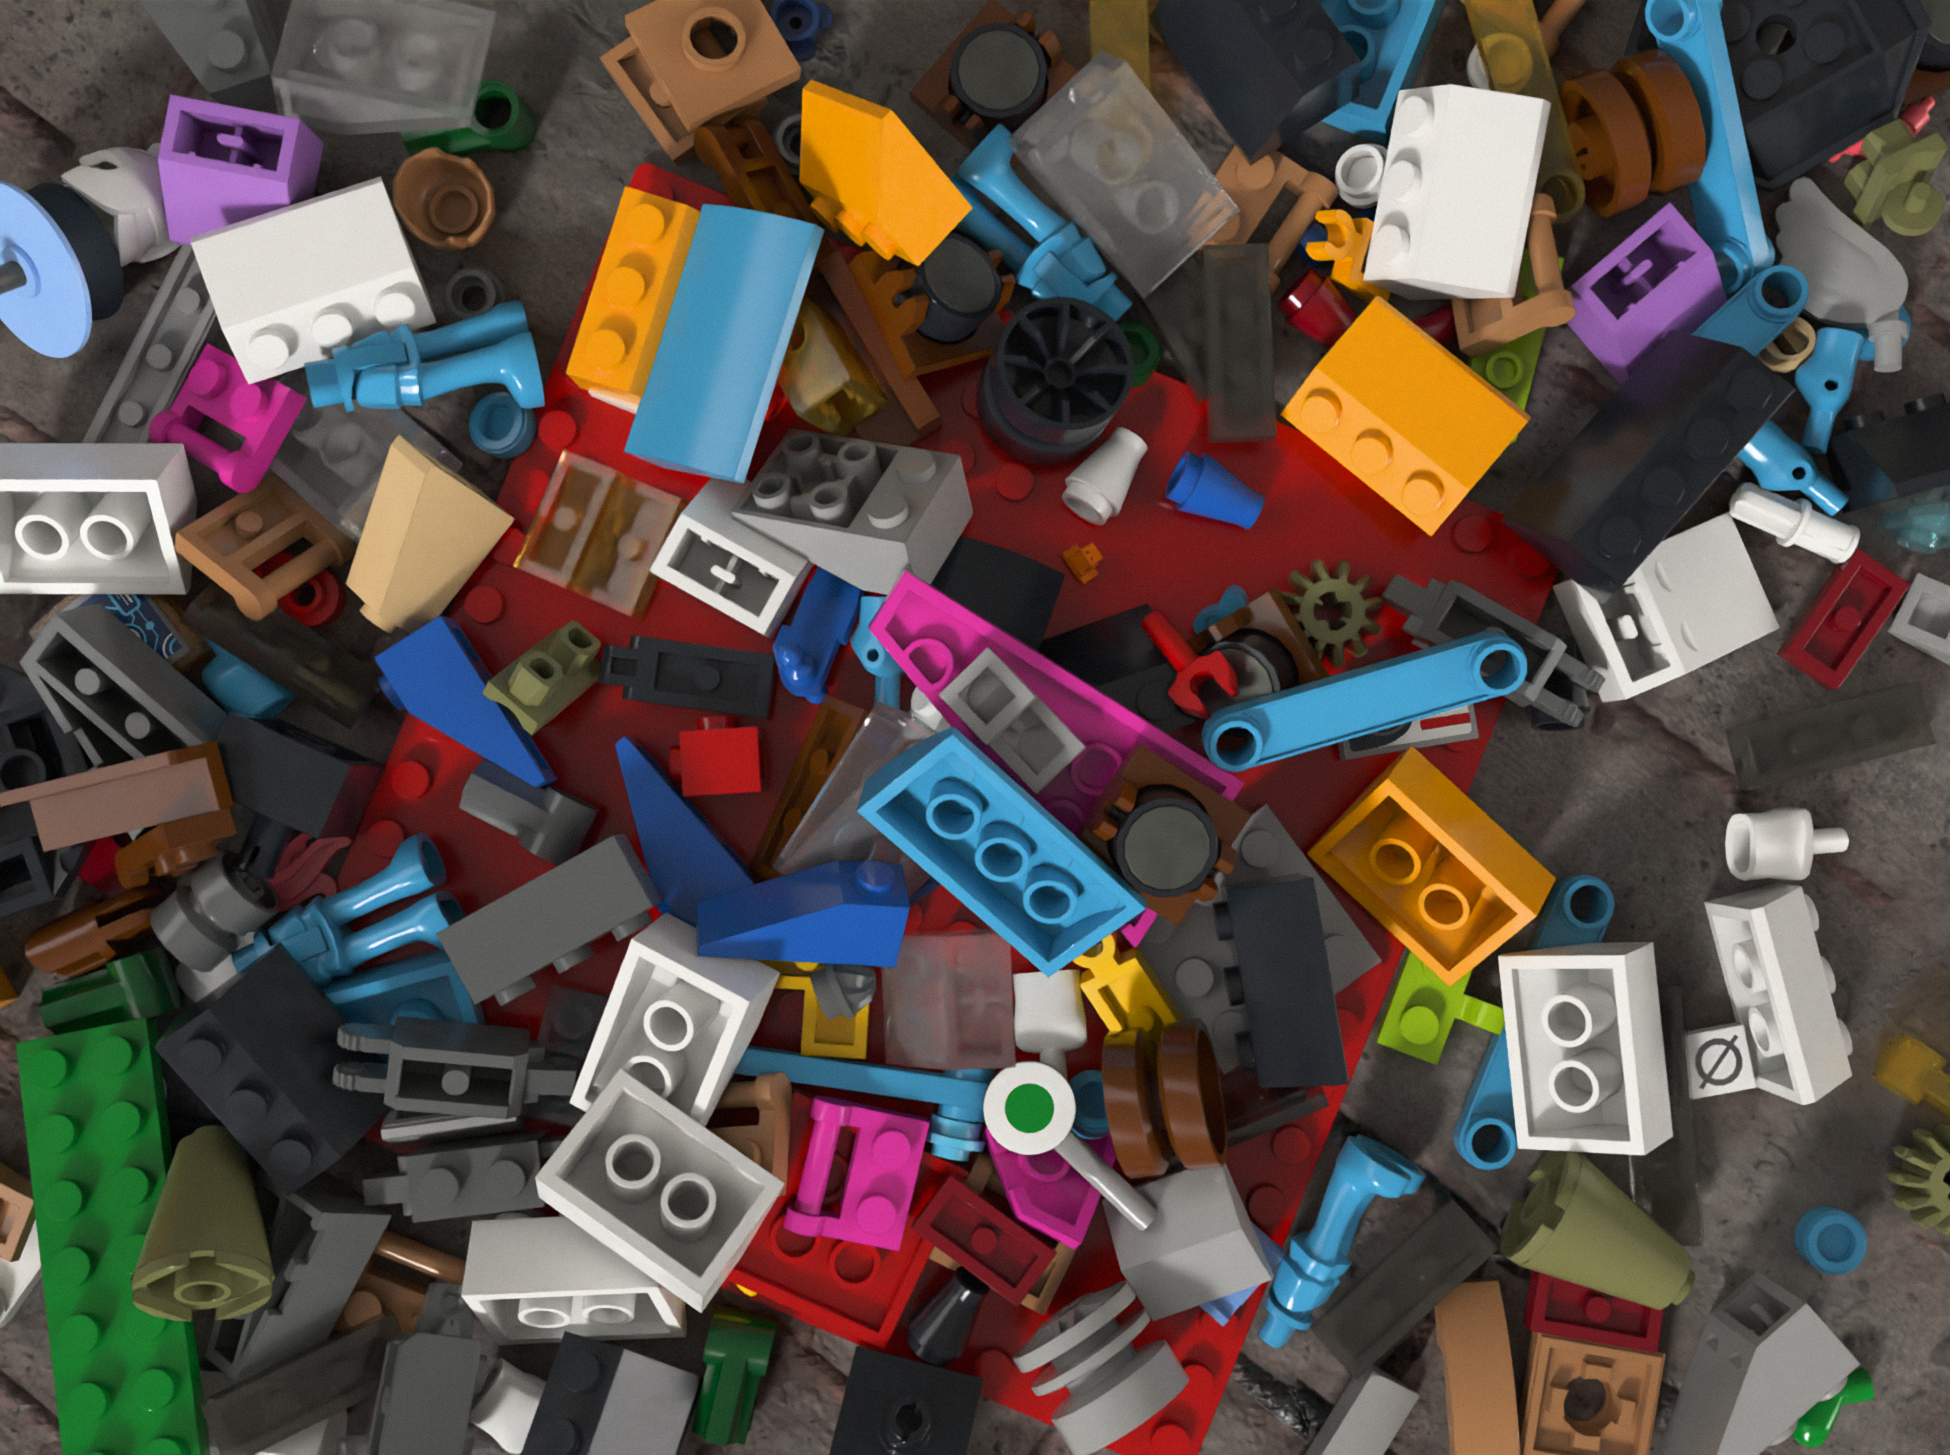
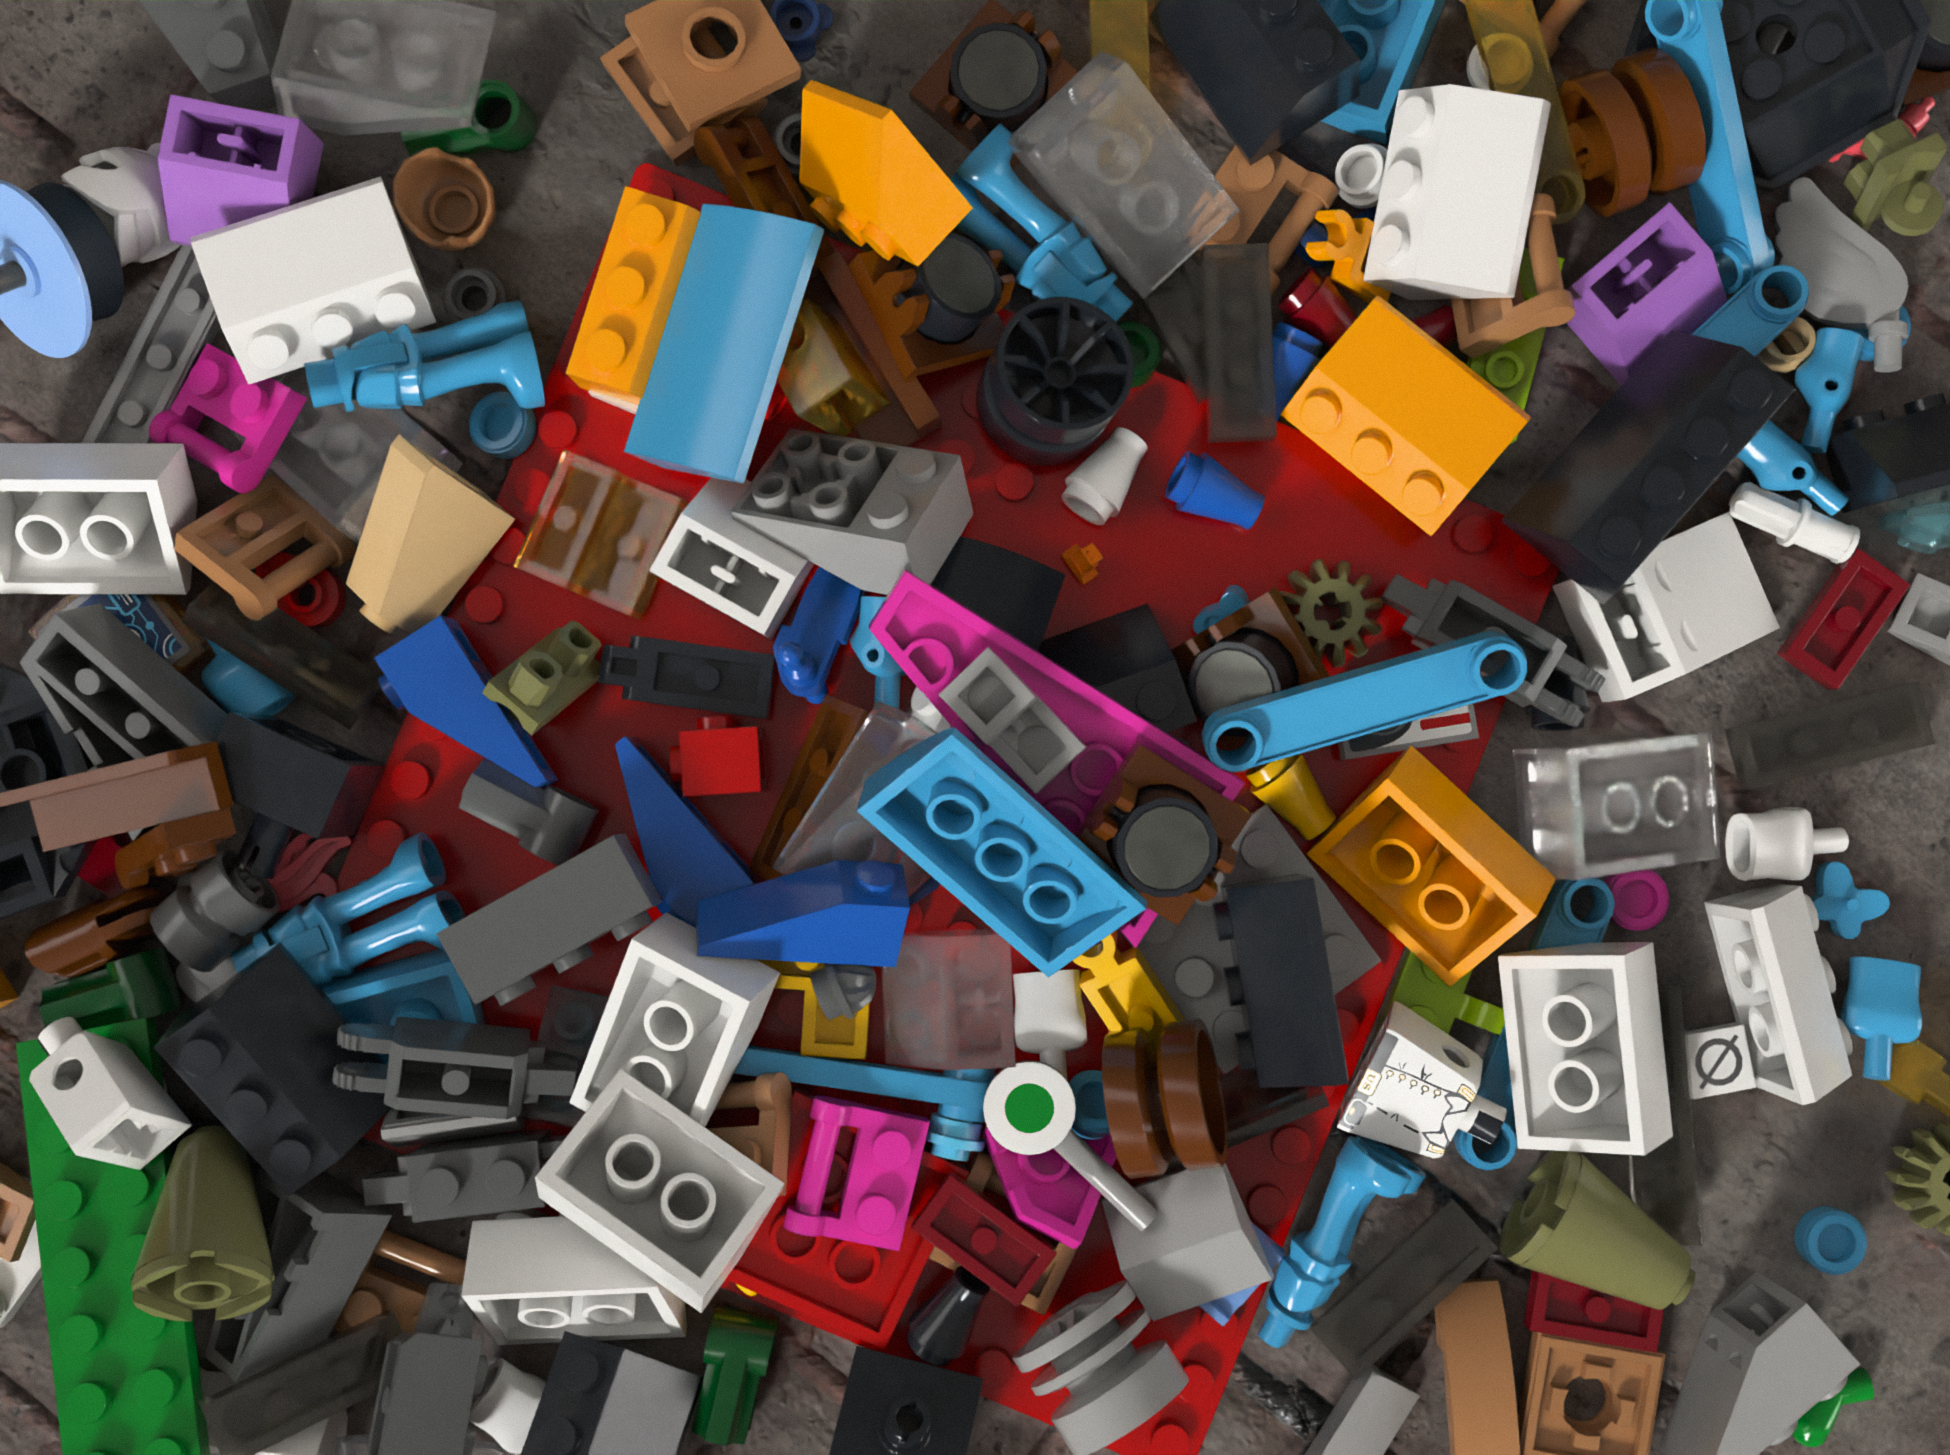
red bar [1141,610,1238,720] -> none
none -> white torso [29,1017,192,1170]
none -> blue cone [1243,322,1323,422]
none -> yellow cone [1245,753,1336,840]
none -> white torso [1337,1000,1507,1158]
none -> clear slope [1513,732,1721,880]
none -> dark pink tile [1604,866,1670,931]
none -> dark azure piece [1810,861,1890,939]
none -> dark azure piece [1841,957,1922,1081]

